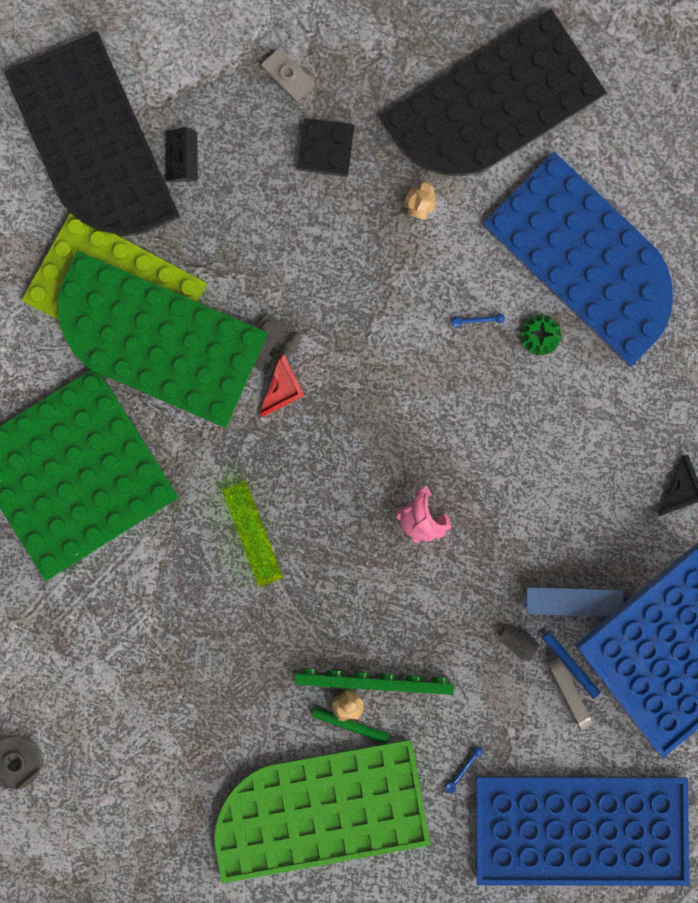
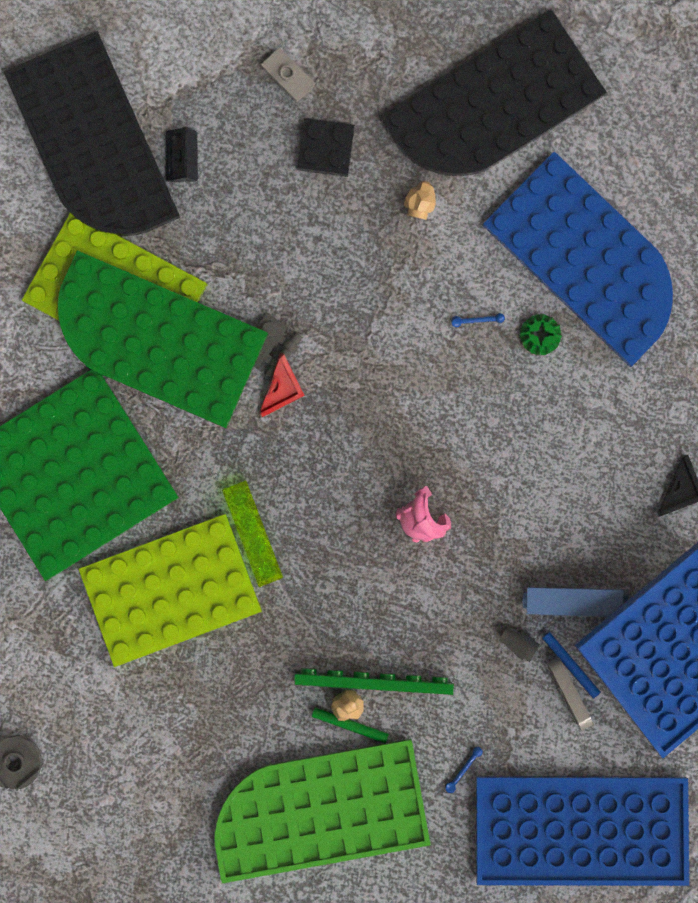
none -> lime plate [79,514,262,667]

